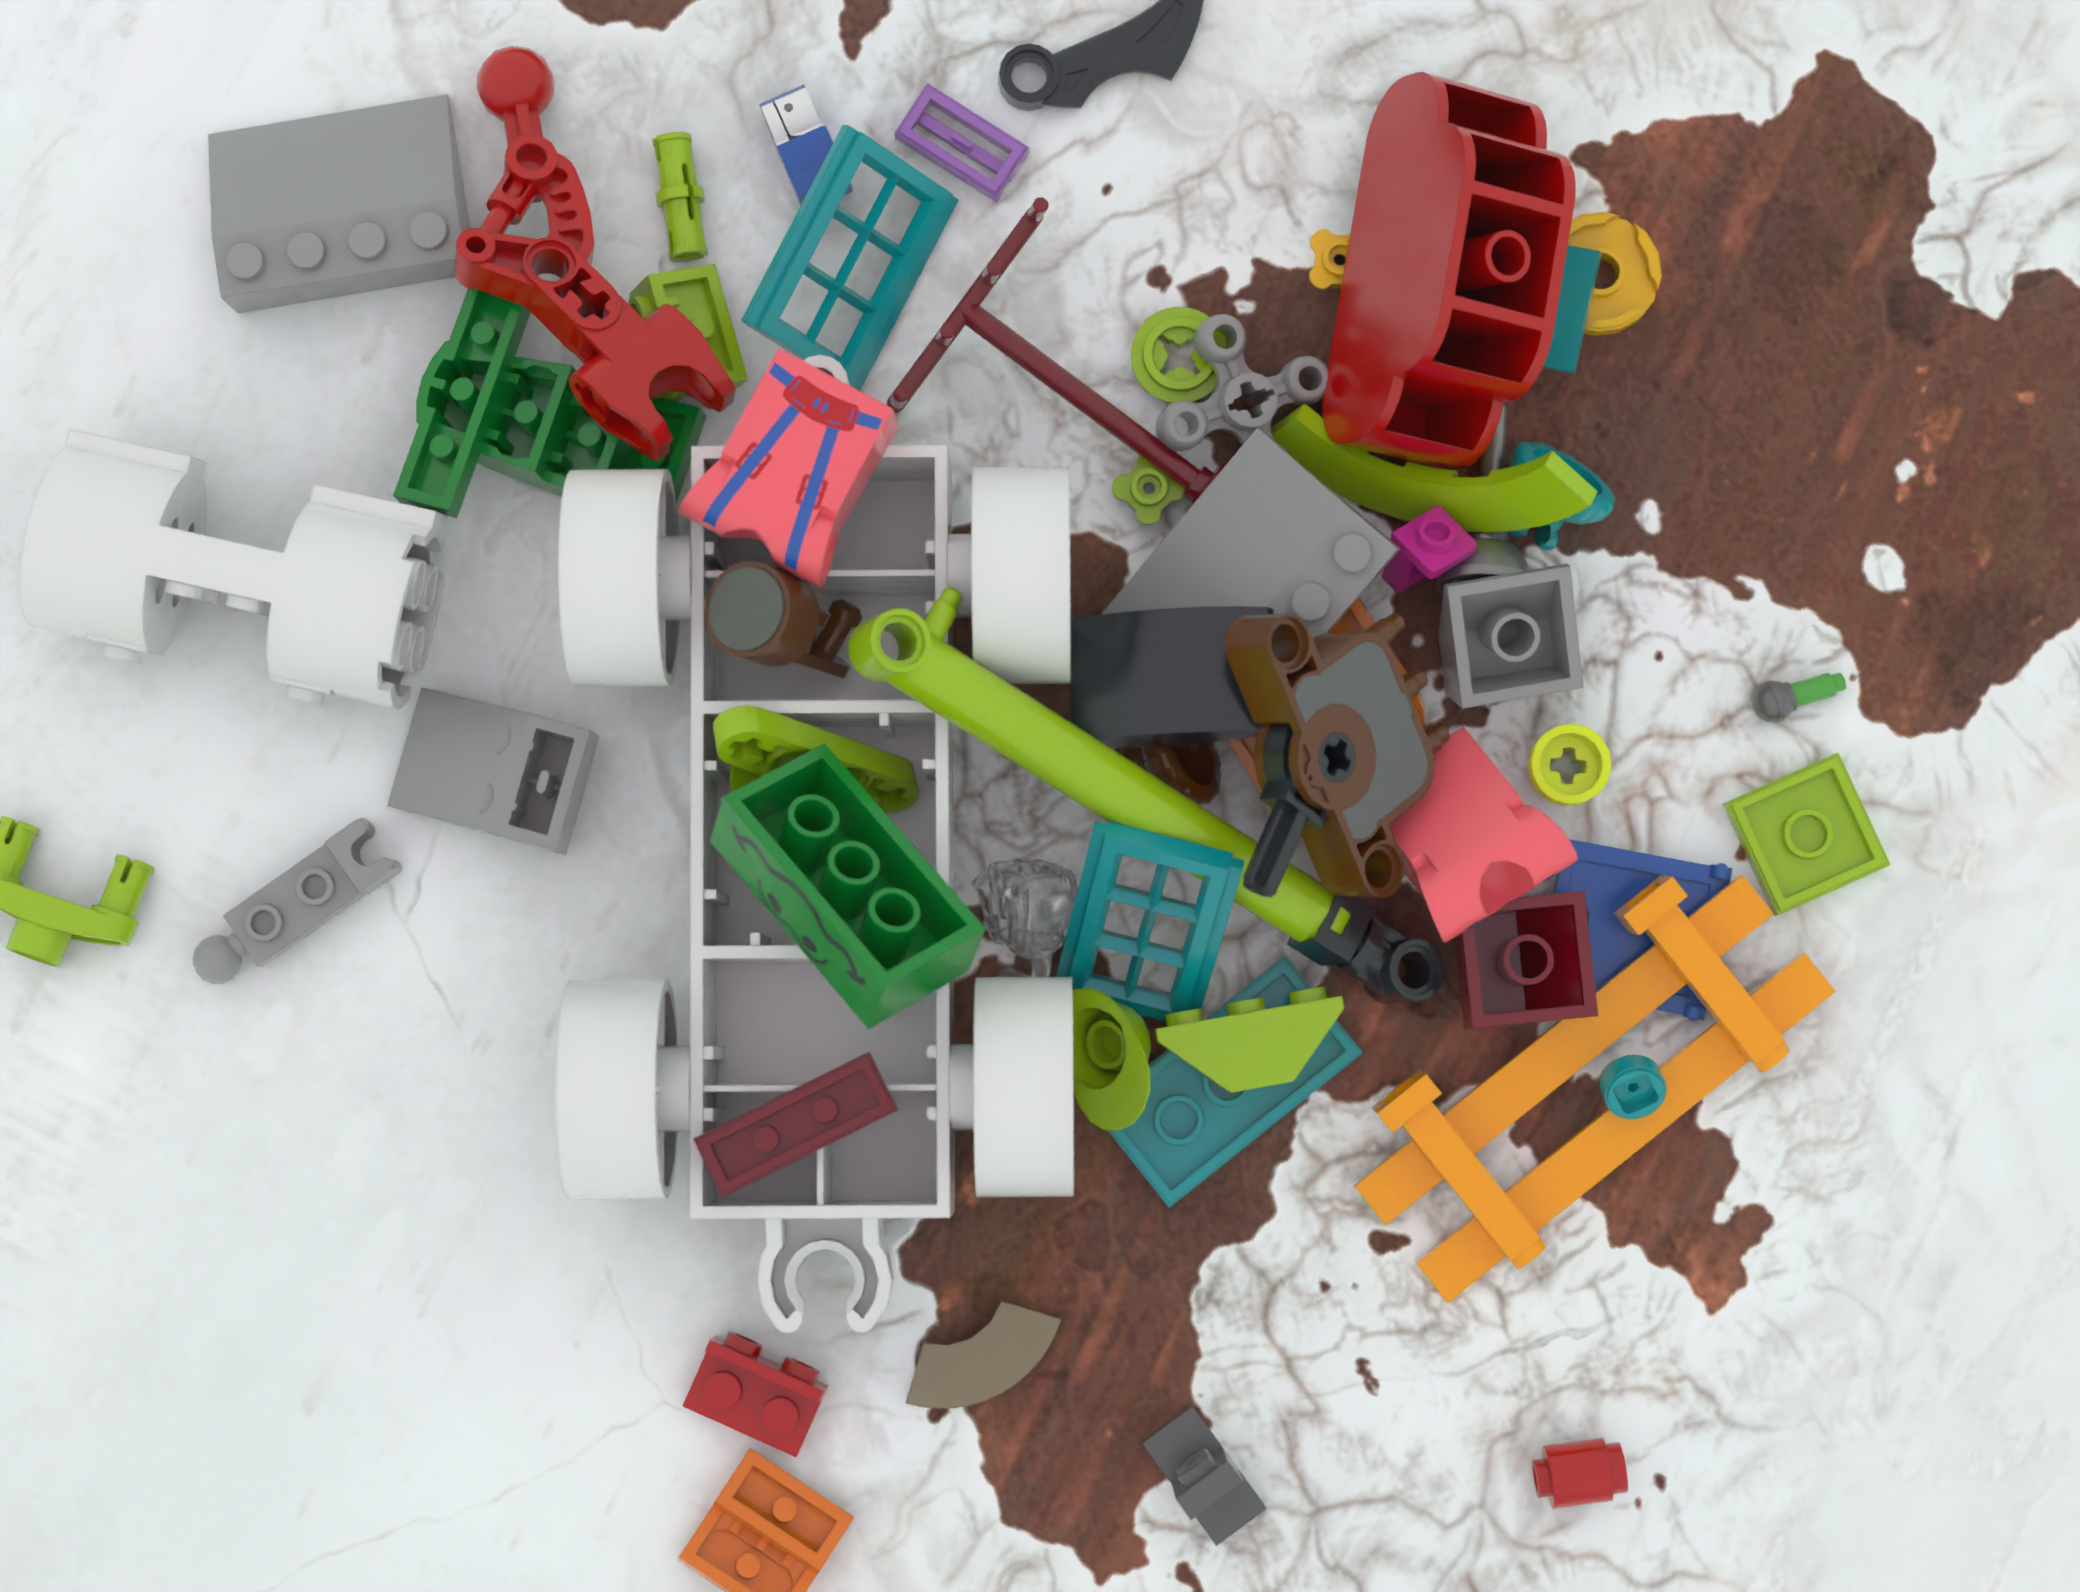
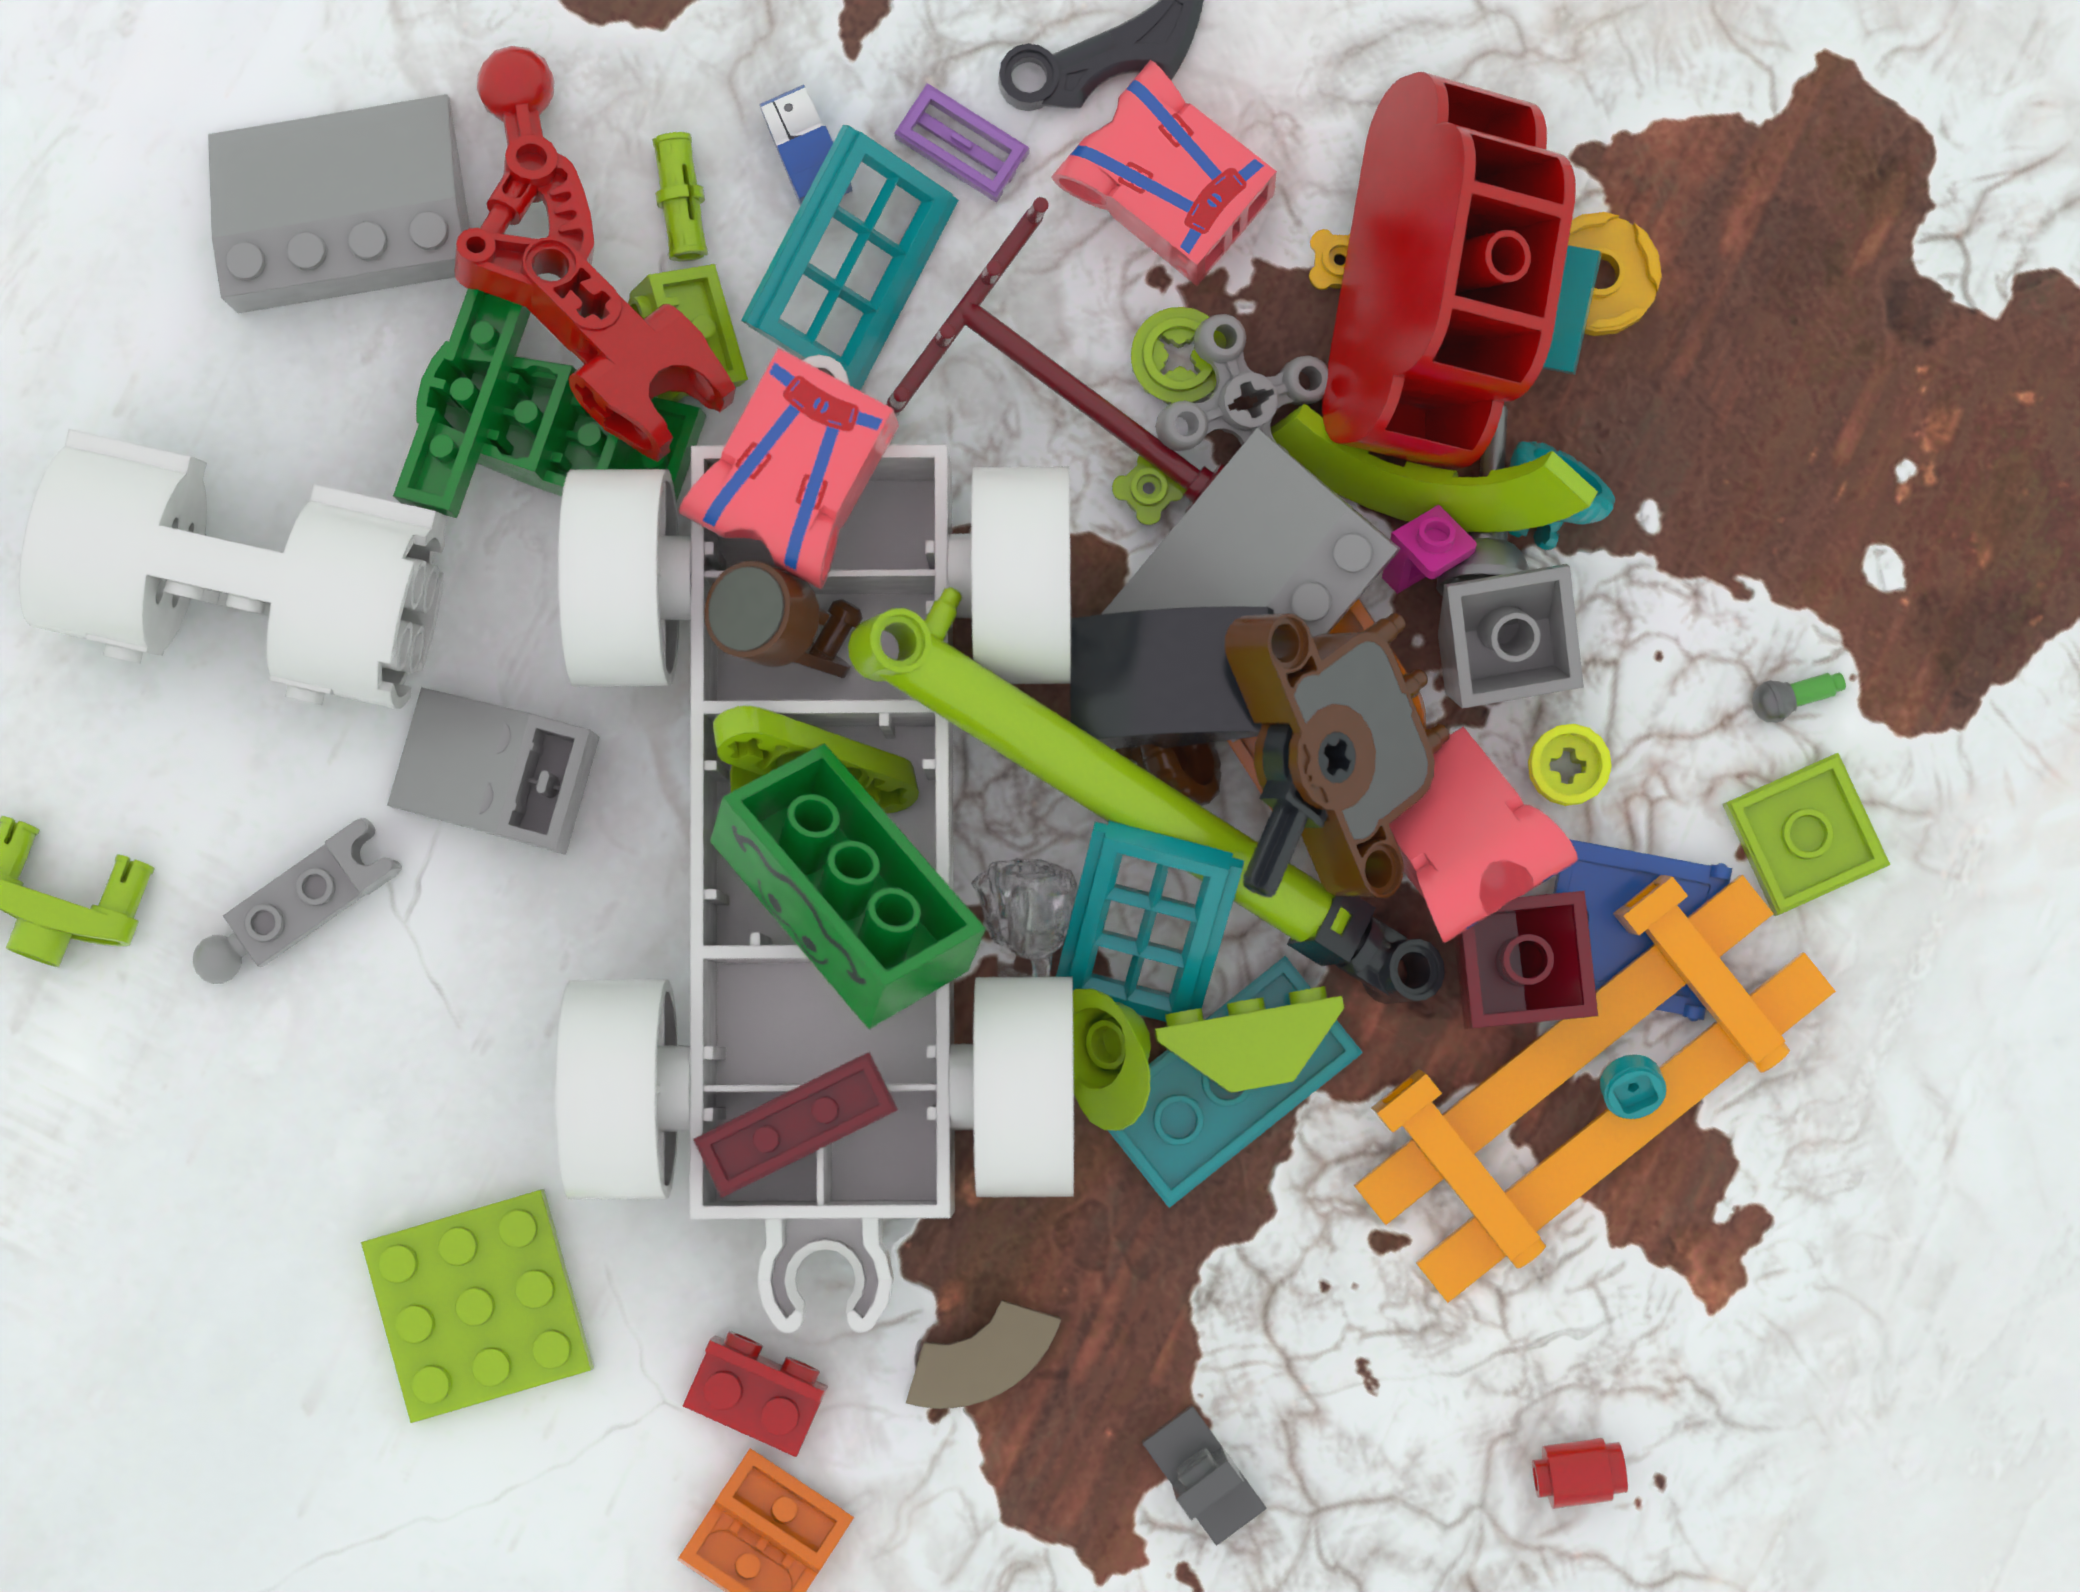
none -> lime plate [361,1189,594,1423]
none -> coral piece [1051,60,1277,286]

